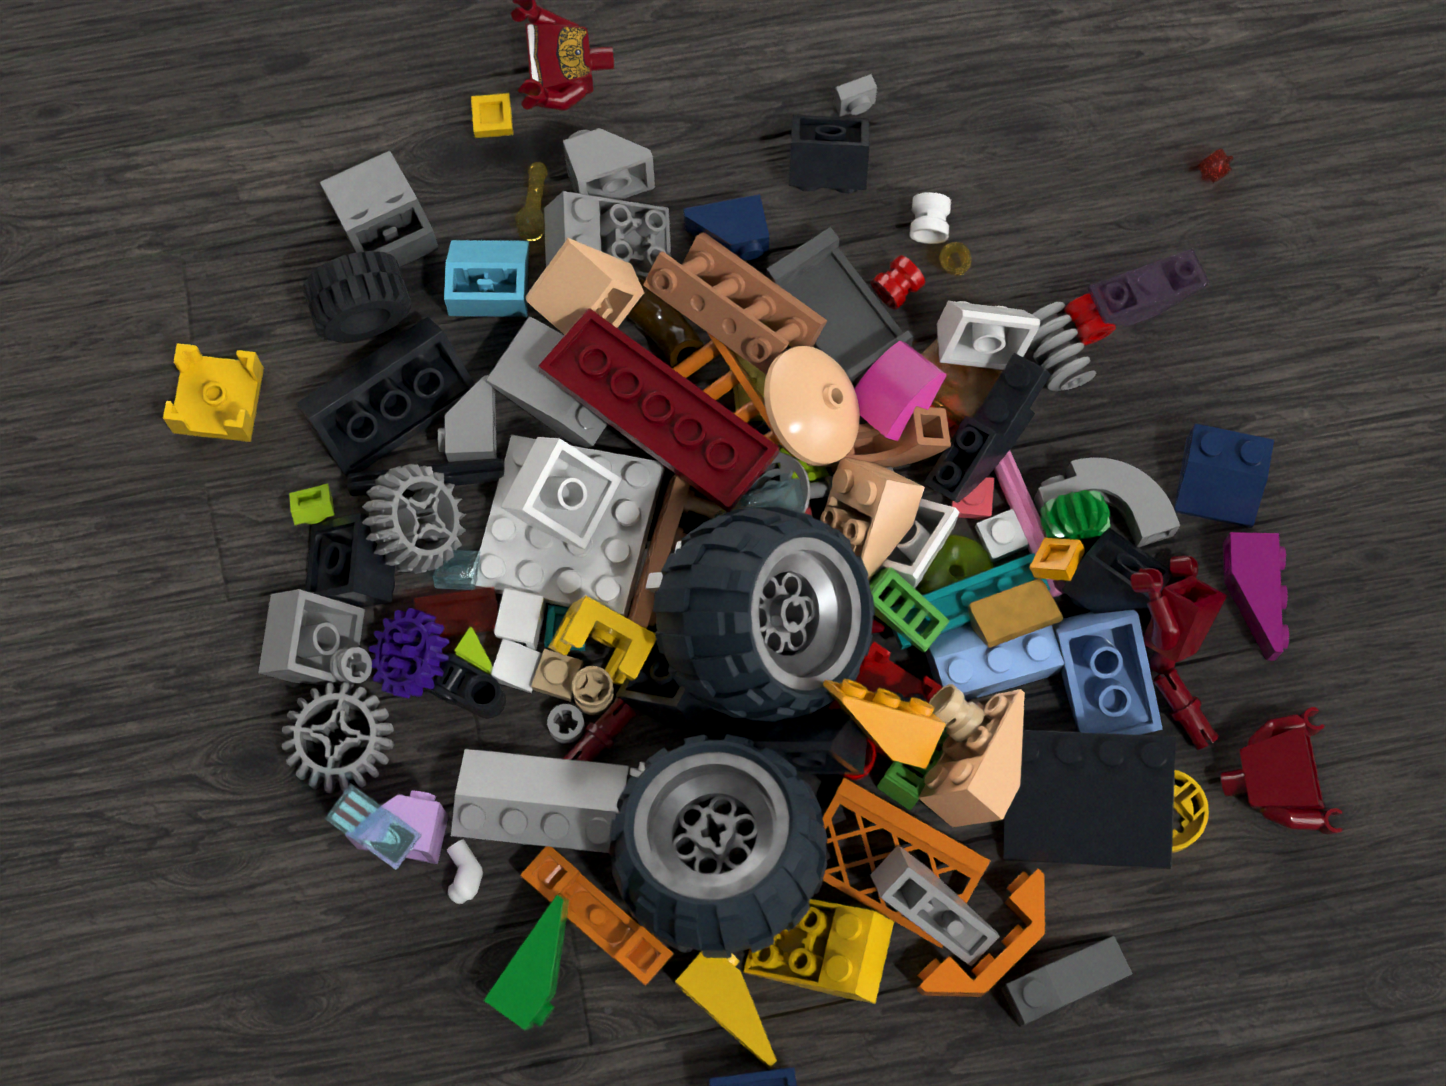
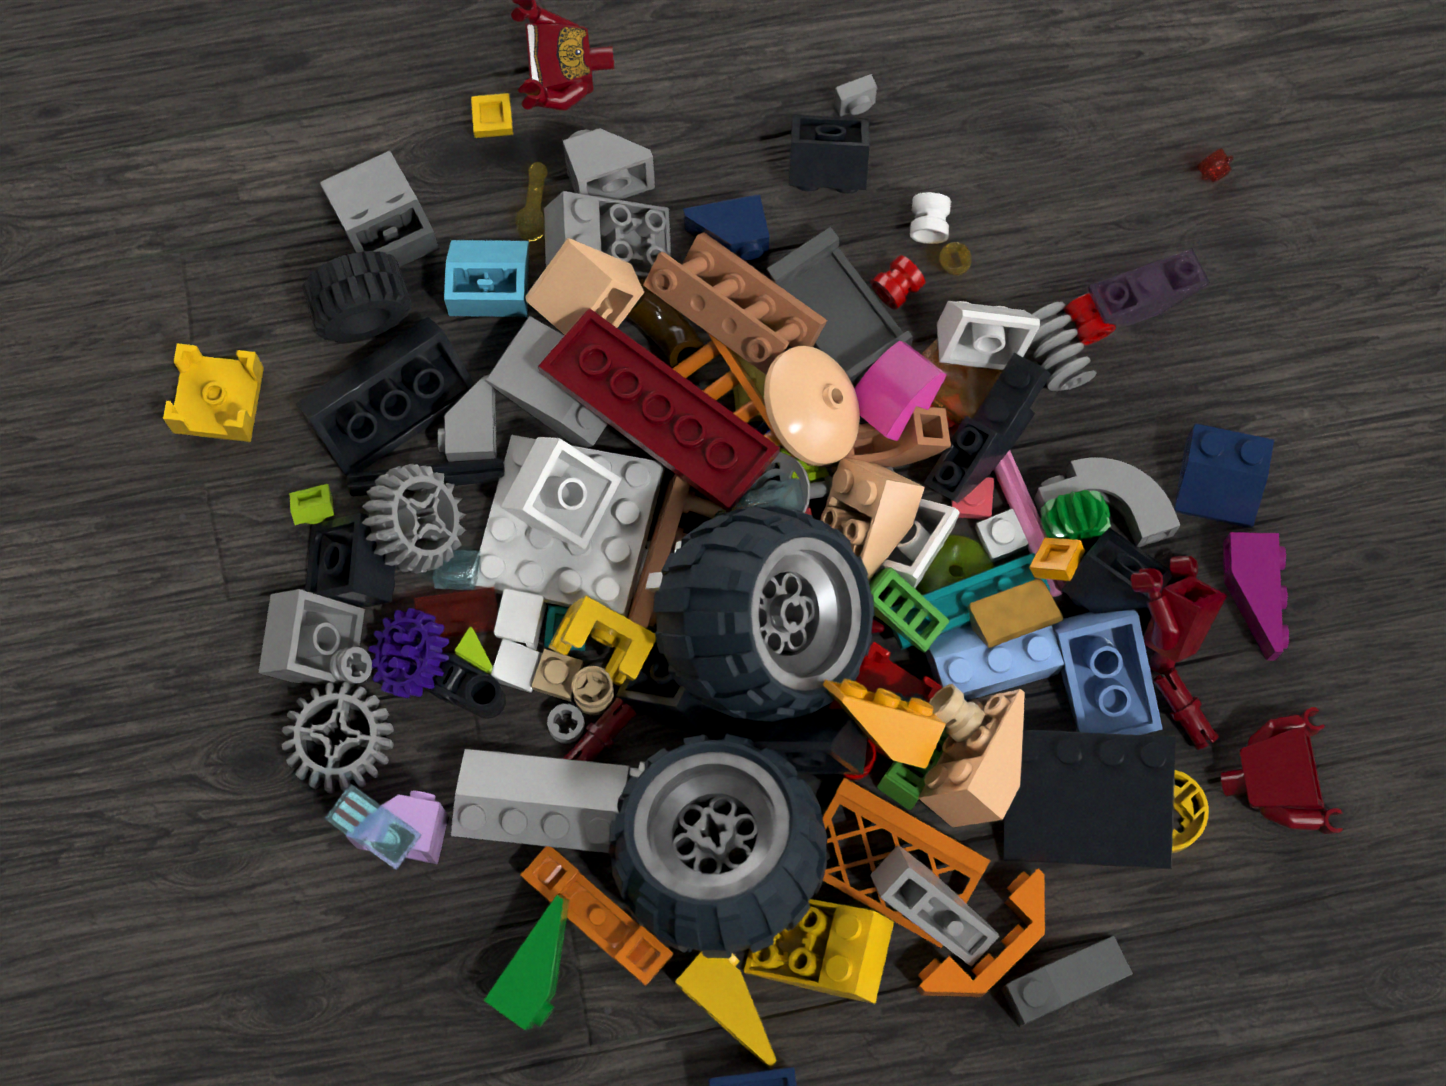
white arm [446,839,483,904] -> none

